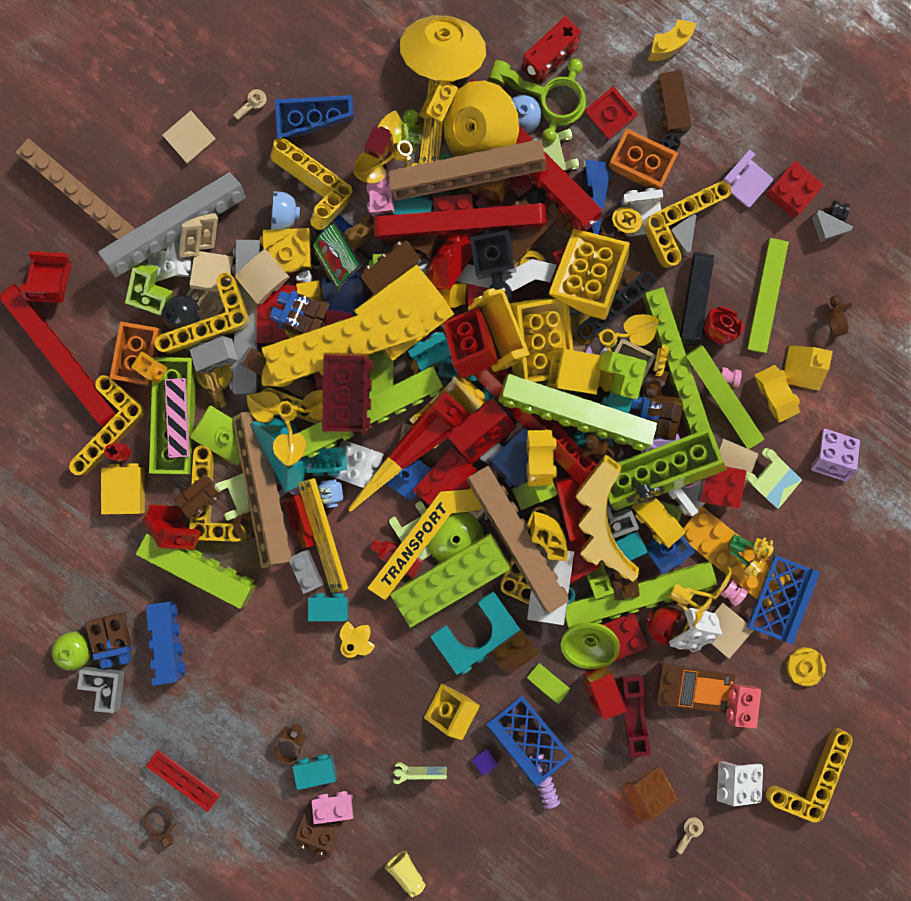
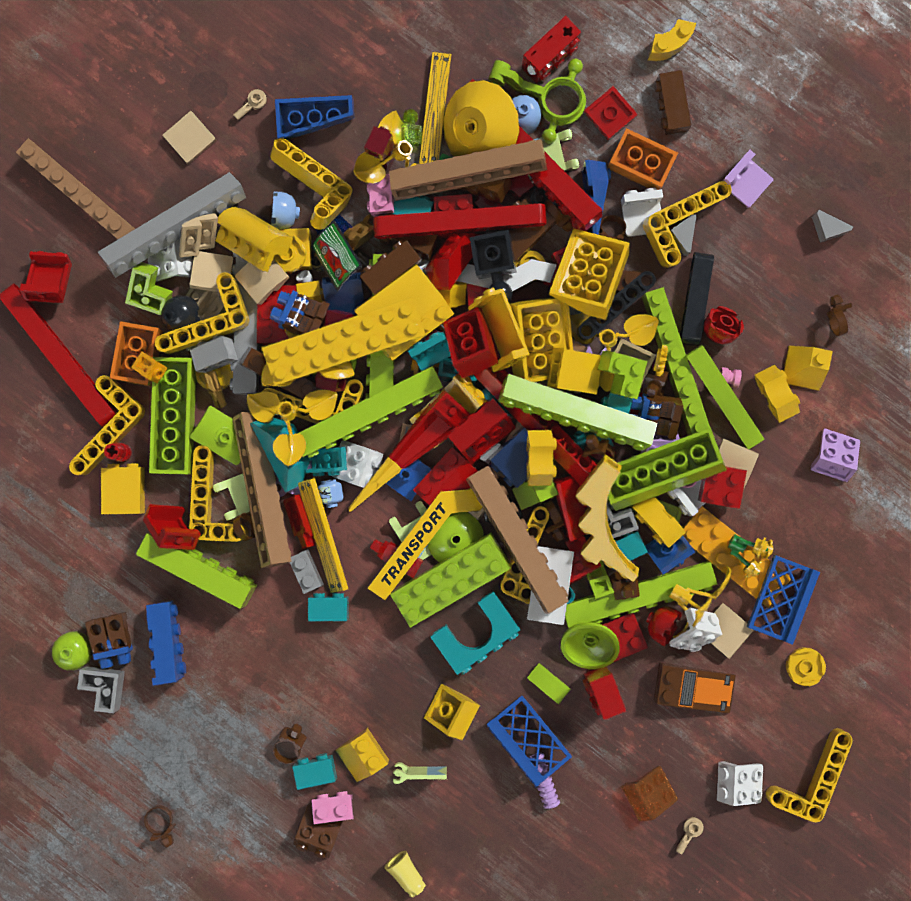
red plate [145,749,221,812] -> none
tile [165,378,190,458] -> none
reddish brown brick [174,475,222,518] -> none
dark red bracket [322,353,373,435] -> none
yellow plate [340,622,375,658] -> none
yellow dish [400,15,486,81] -> none
yellow bracket [418,81,458,122] -> none
dark purple tile [472,748,499,776] -> none
reddish brown bracket [490,629,539,674] -> none
yellow brick [531,512,568,561] -> none
yellow gear [611,207,642,235] -> none
dark red arch [620,674,651,757] -> none
black plate [626,484,665,504] -> none
black wheel [660,133,681,152] -> none
bright pink wheel [721,579,747,606] -> none
coral brick [726,684,761,728] -> none
yellowish green flag [745,448,802,509] -> none
lime tile [746,238,789,354] -> none
red brick [765,160,824,219] -> none
black wheel [828,200,850,222] -> none
none -> yellow brick [215,207,293,272]
none -> yellow slope [336,728,389,782]

